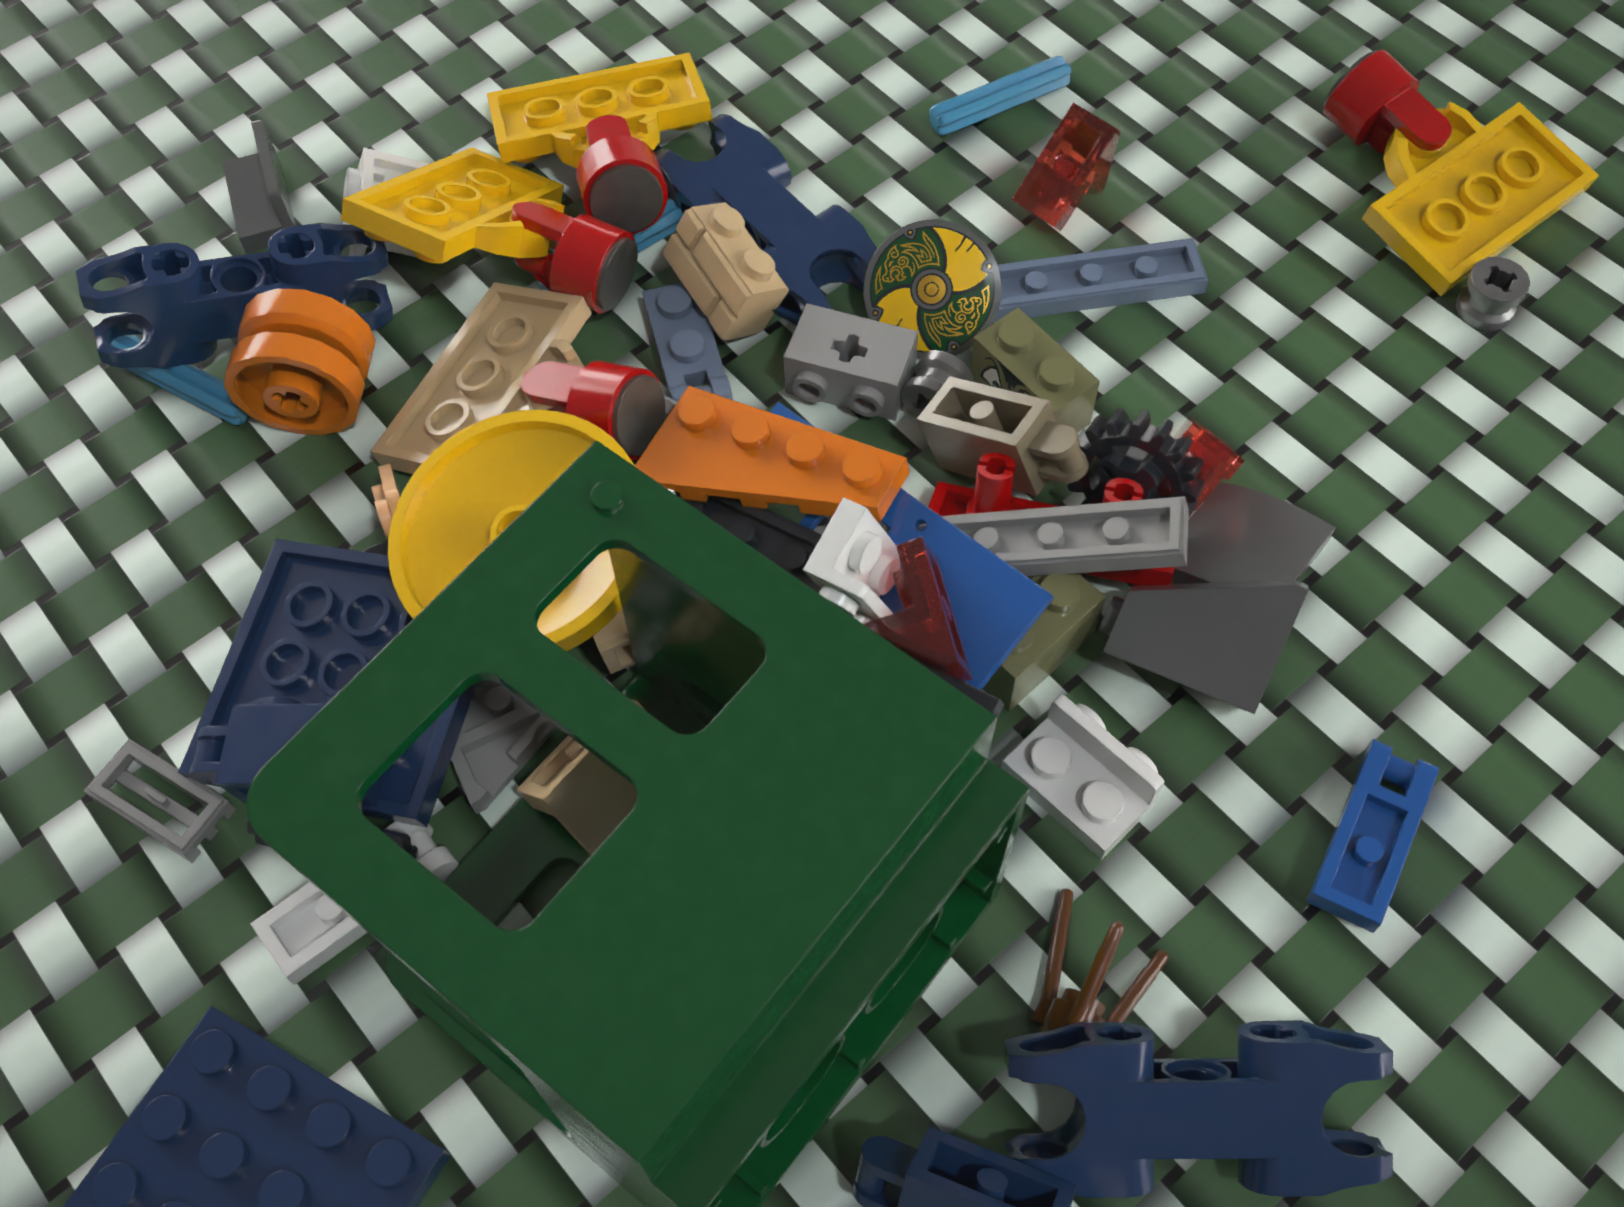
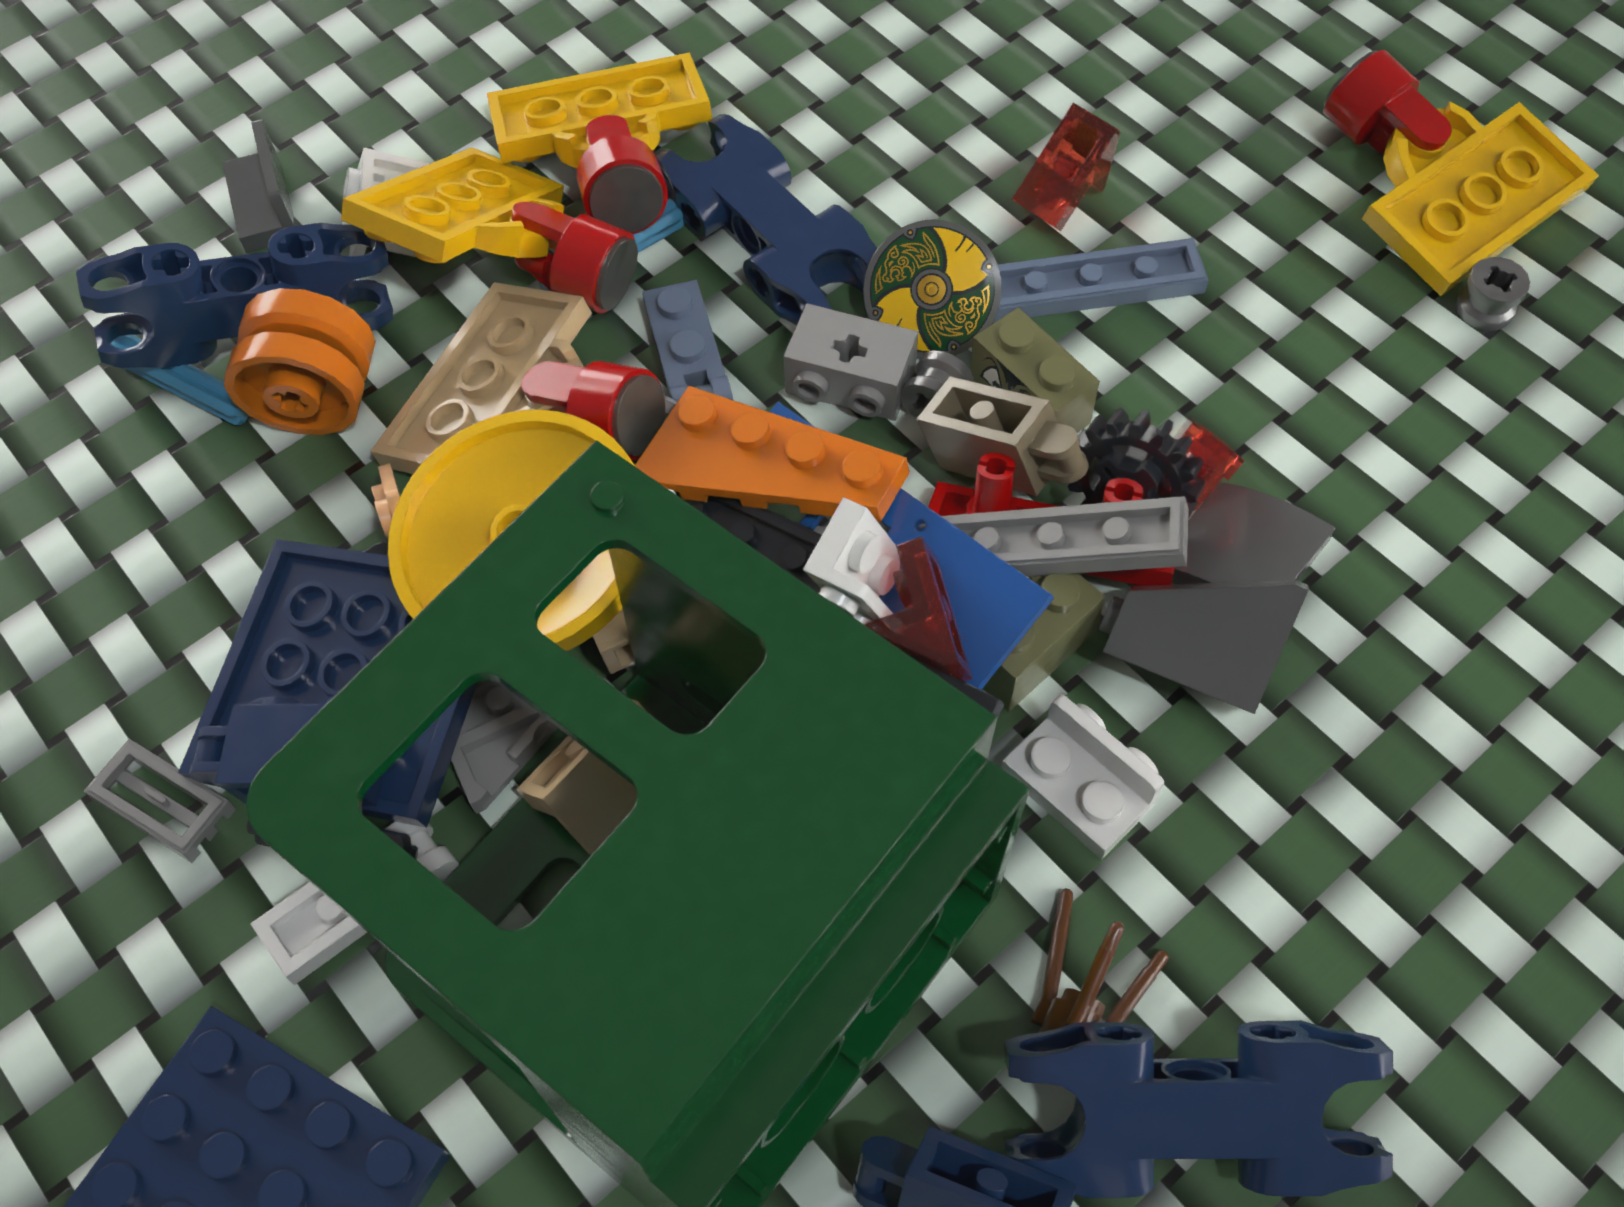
tan brick [662,202,789,341] -> none
dark azure axle [929,55,1072,136] -> none
blue plate [1306,739,1439,933] -> none

